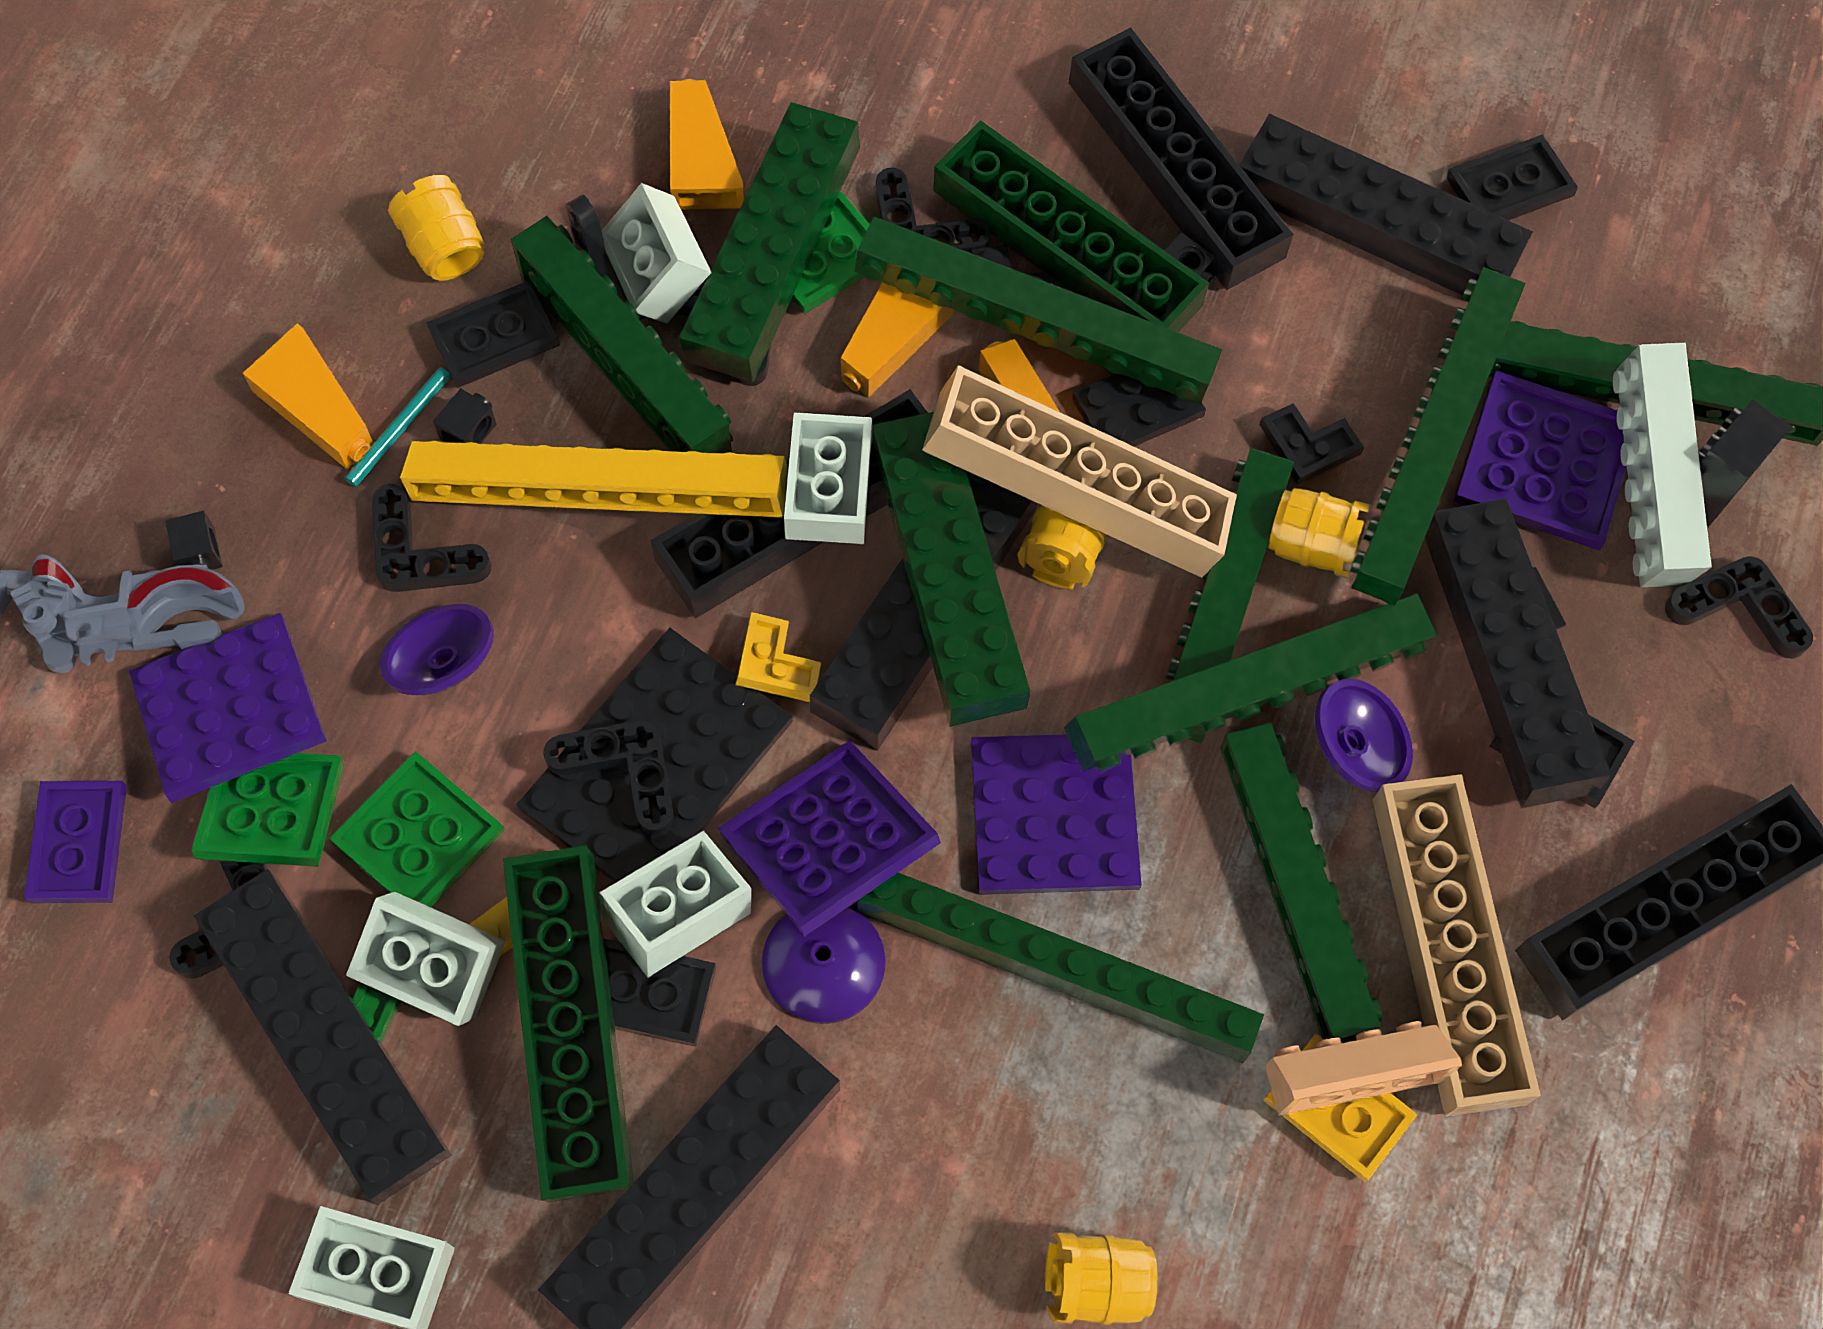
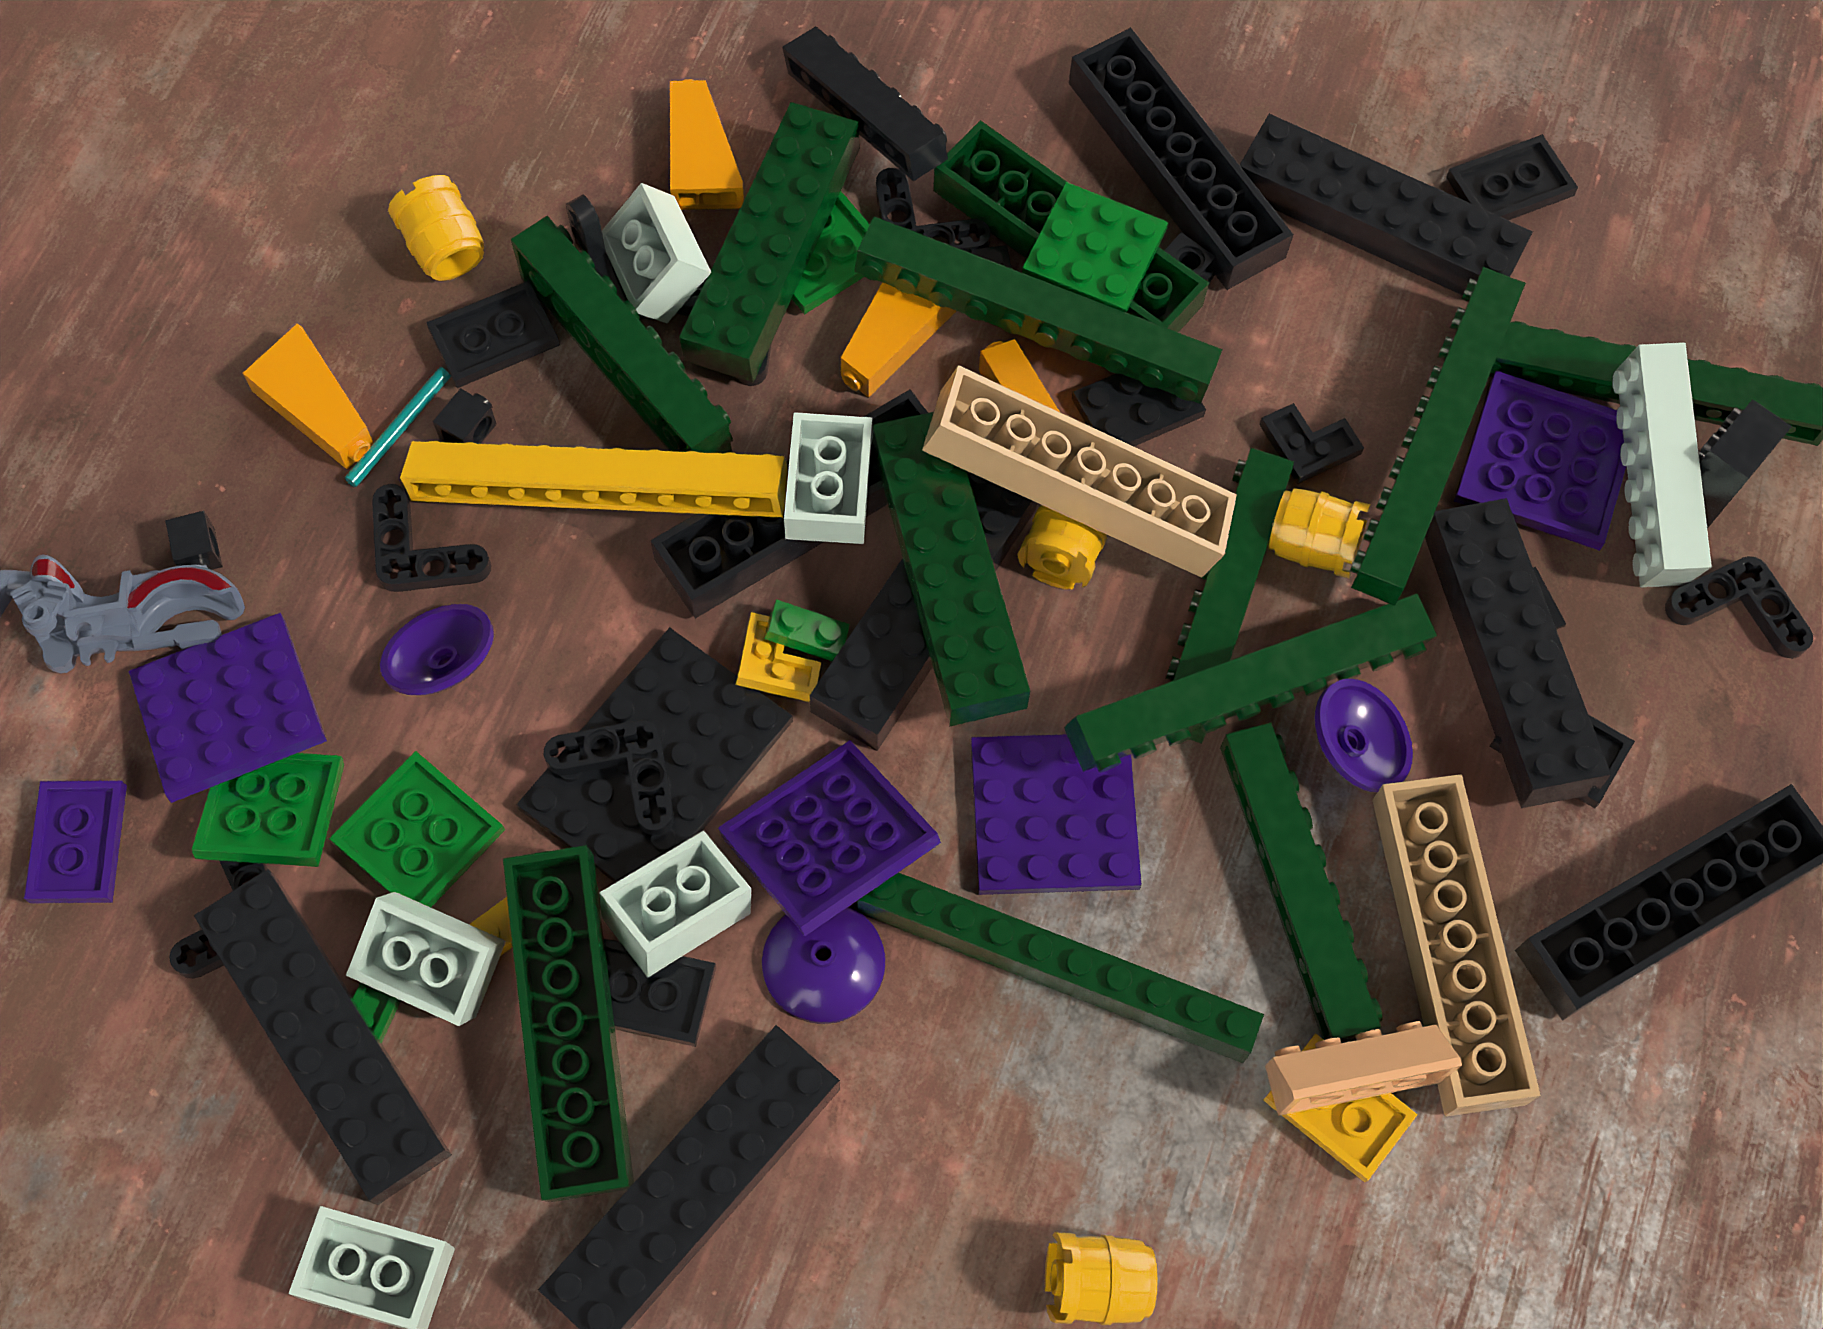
none -> green plate [764,599,850,661]
none -> black brick [782,26,948,181]
none -> green plate [1022,182,1168,312]

